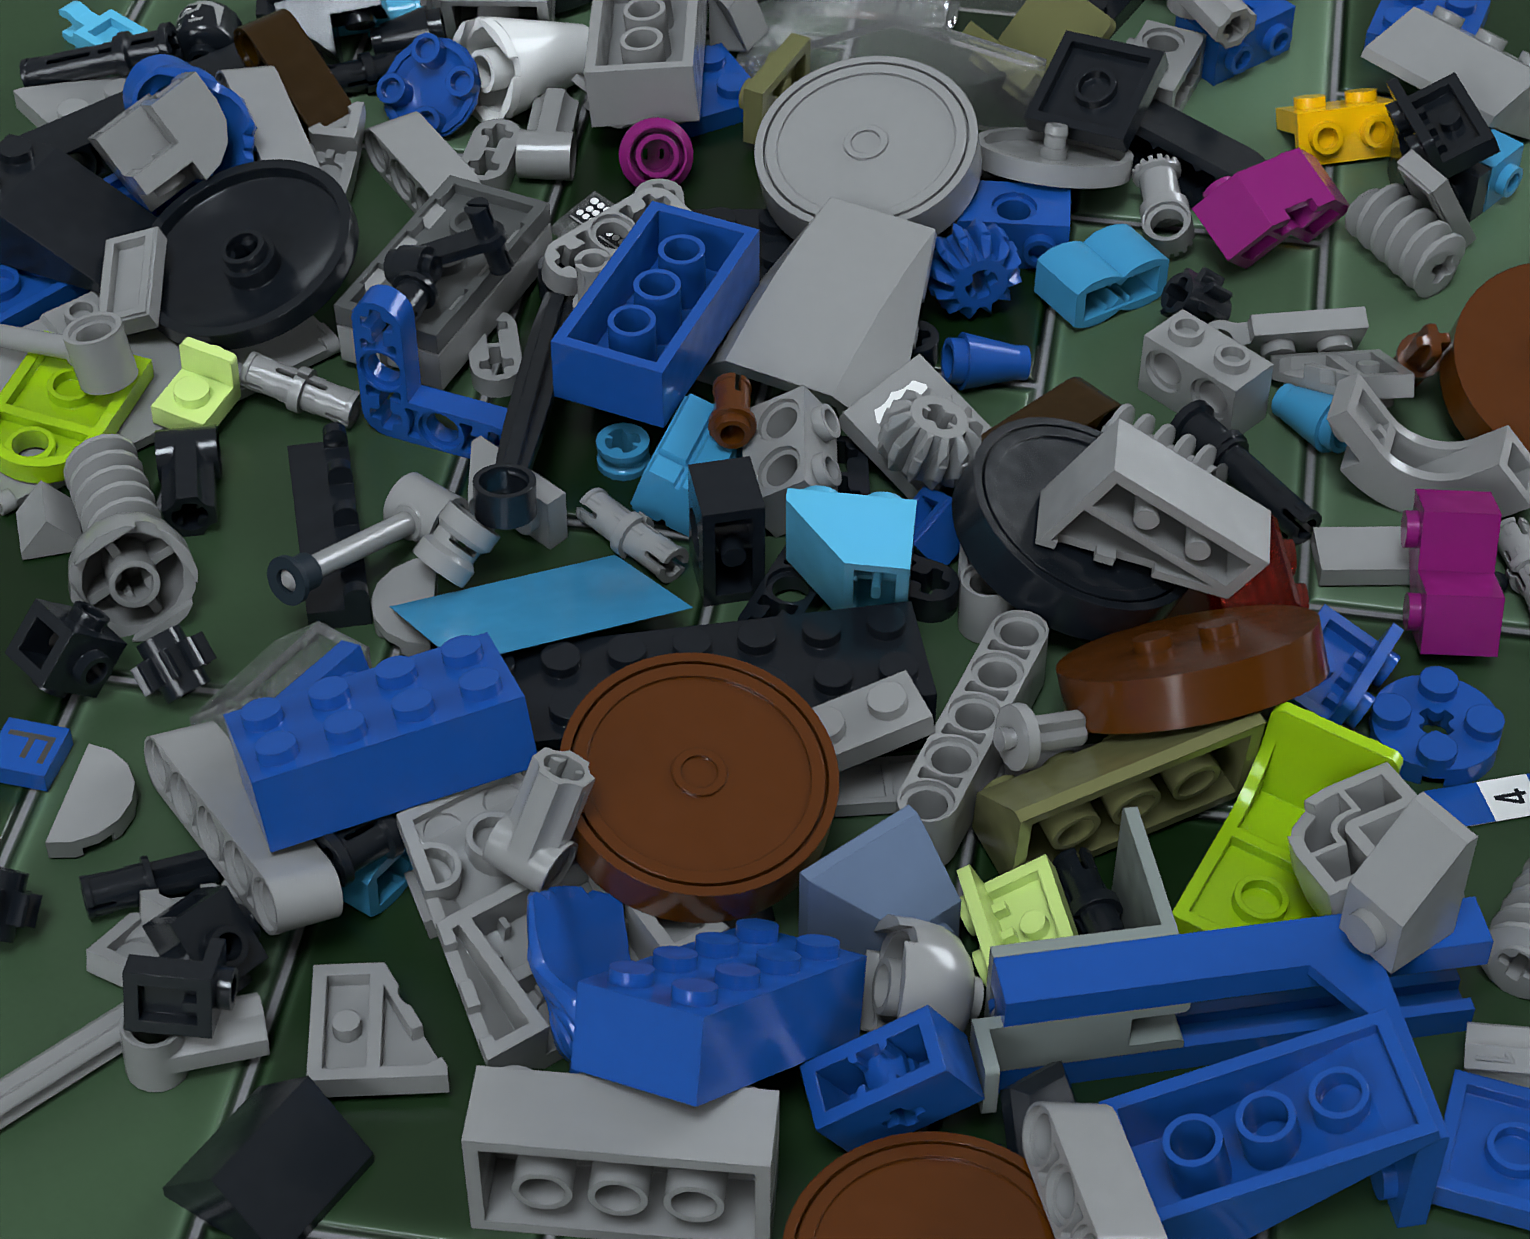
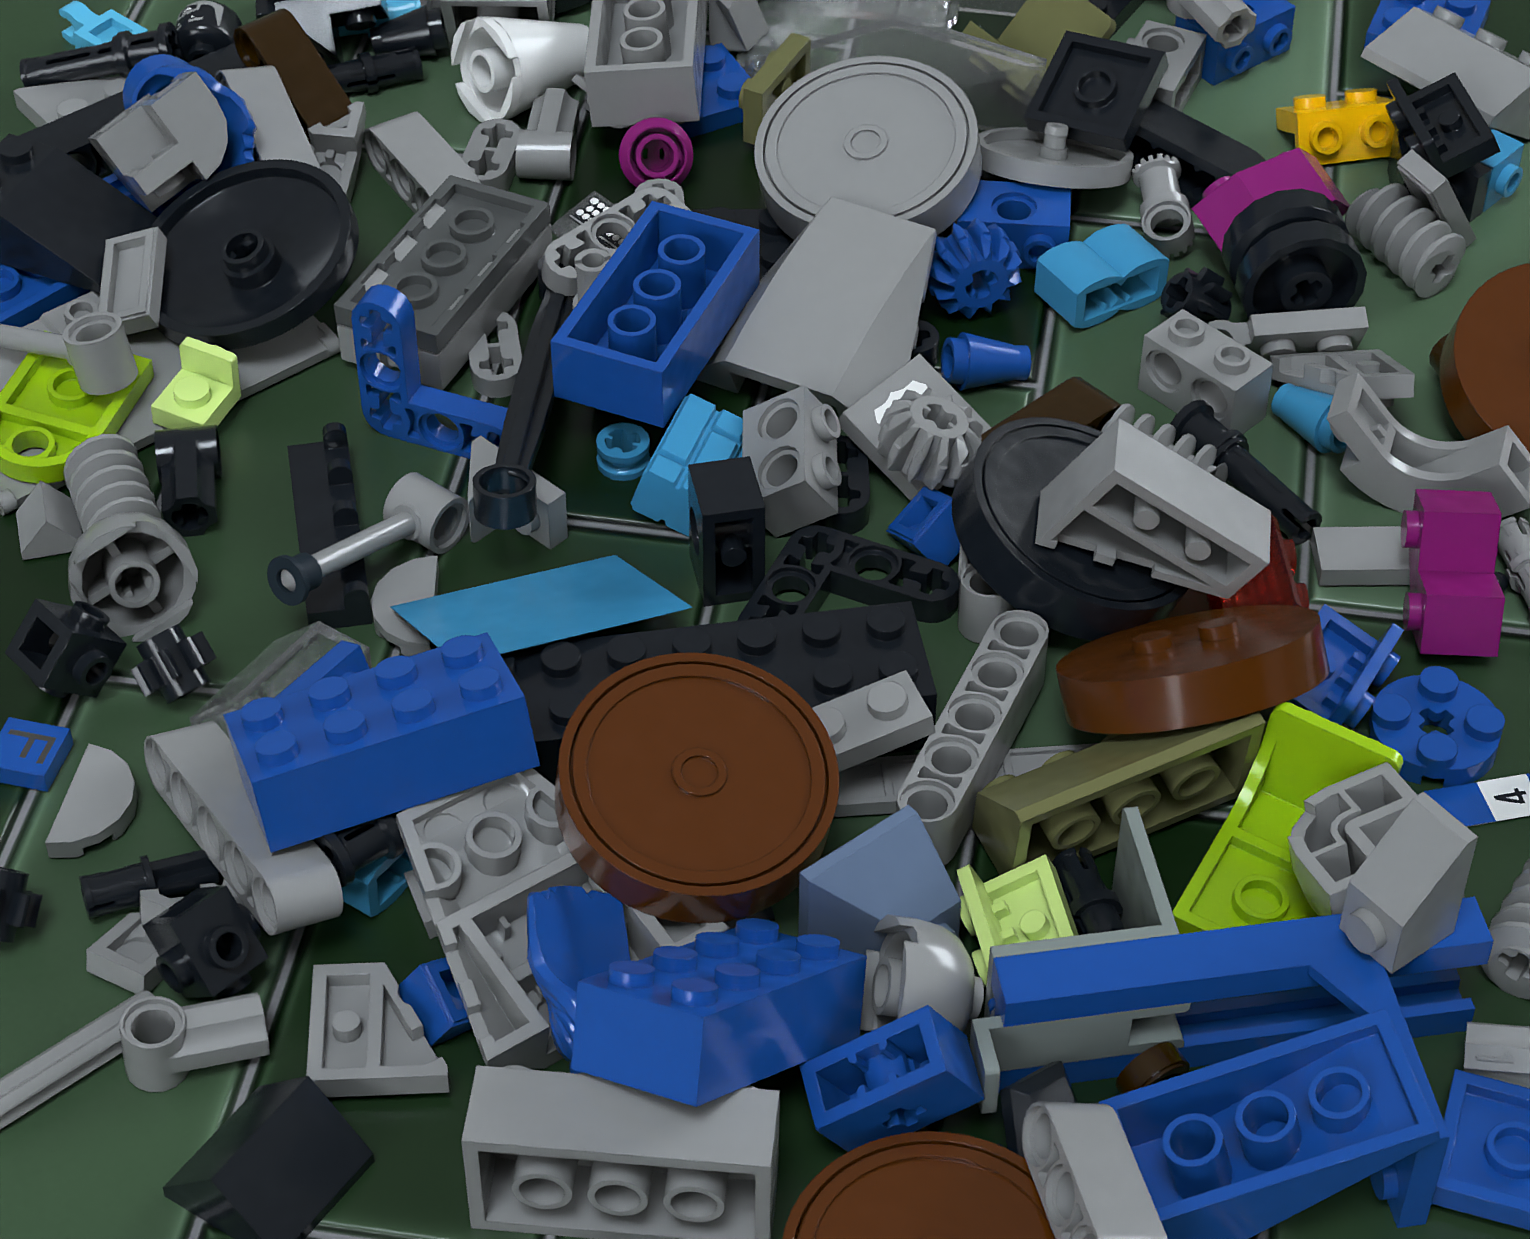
black bracket [122,937,238,1039] -> none
light grey pin [240,351,362,429] -> none
blue dish [376,33,481,137] -> none
black pin [382,197,514,331] -> none
light grey wheel [412,500,501,588] -> none
light grey piece [482,747,595,892] -> none
light grey pin [576,487,689,583] -> none
reddish brown pin [708,372,757,449] -> none
medium azure slope [786,485,917,610] -> none
light grey piece [993,702,1088,772] -> none
reddish brown axle [1393,323,1451,388] -> none
none -> blue slope [399,957,472,1047]
none -> dark brown tile [1115,1042,1190,1094]
none -> black wheel [1221,188,1367,319]

